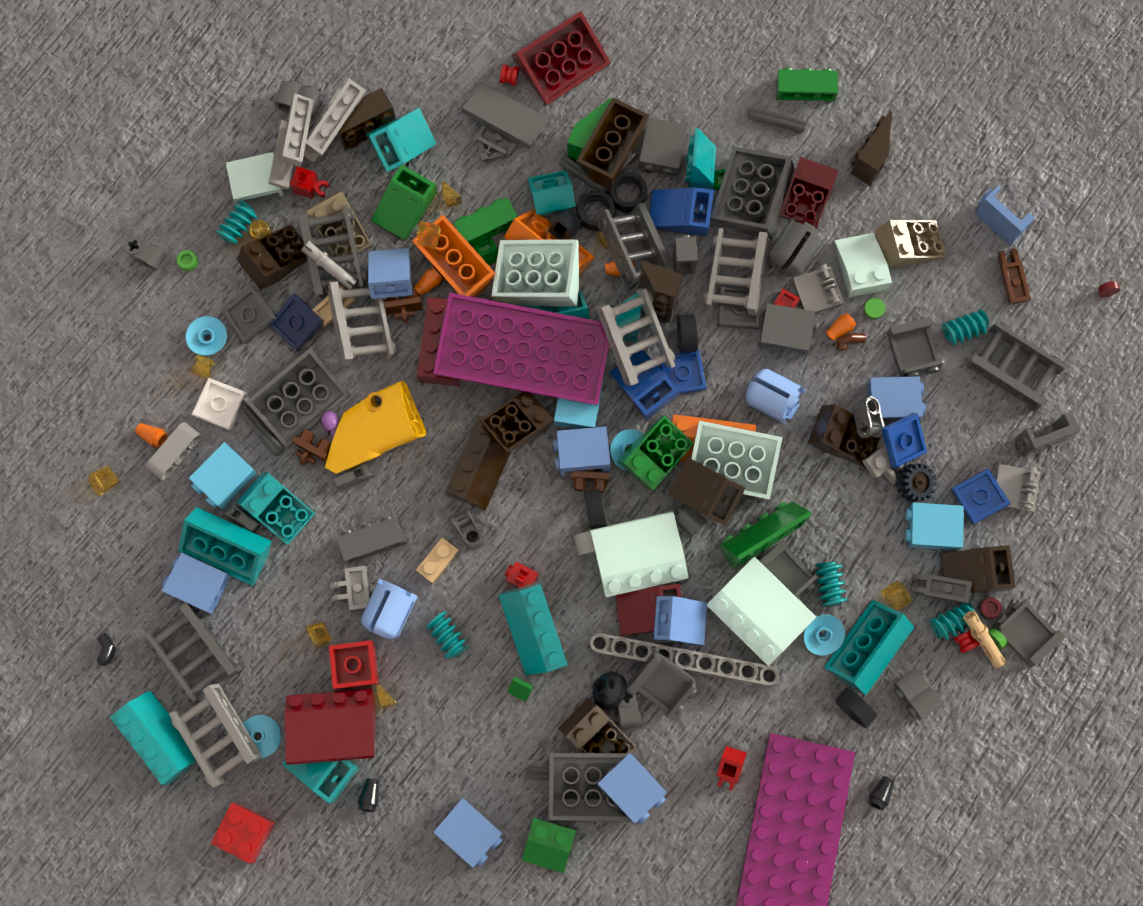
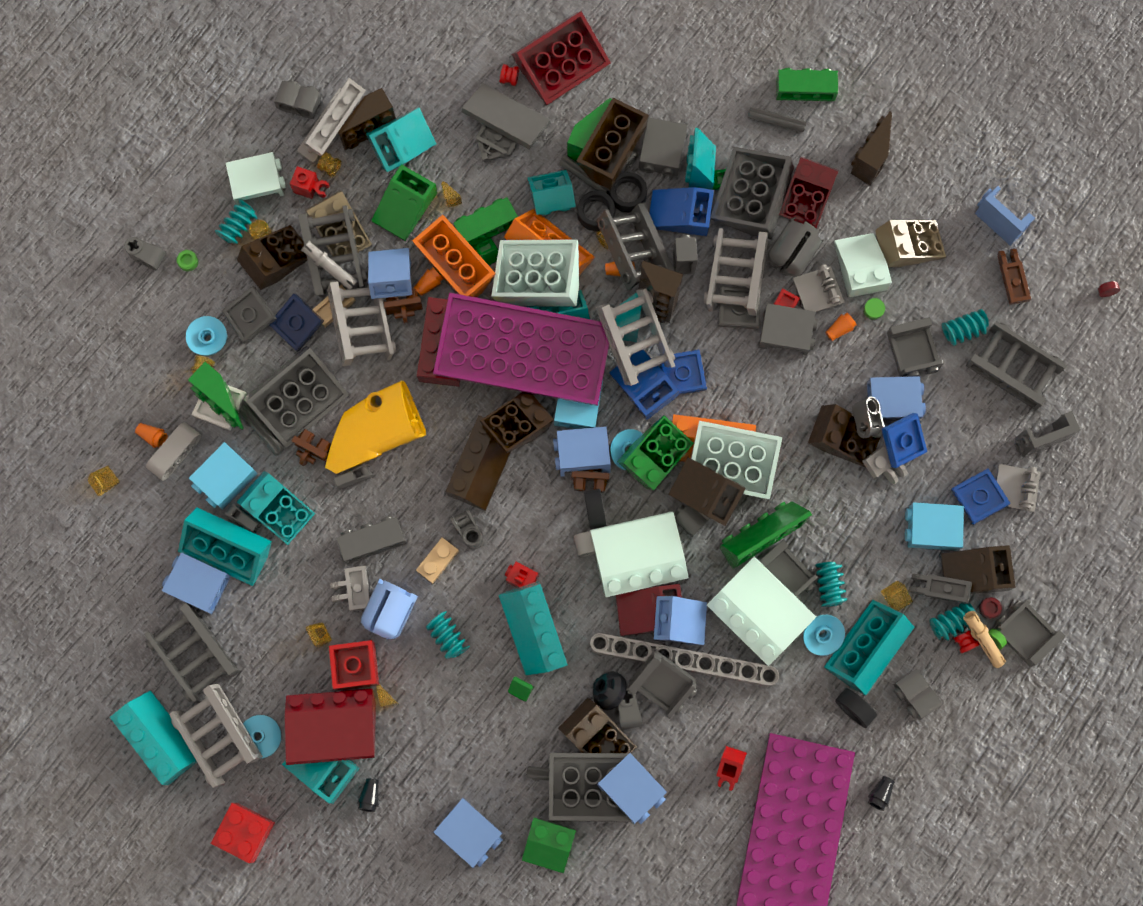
black arm [97,633,116,666] -> none
light grey fence [268,93,314,190] -> none
medium lavender cylinder [321,411,339,439] -> none
clear yellow slope [416,221,441,249] -> none
black brick [548,209,583,240] -> none
black tyre [677,314,698,353] -> none
light blue cylinder [746,369,806,425] -> none
reddish brown arm [836,333,866,350] -> none
black wheel [896,464,937,502] -> none
none -> green slope [188,362,244,430]
none -> clear yellow wheel [317,152,342,177]

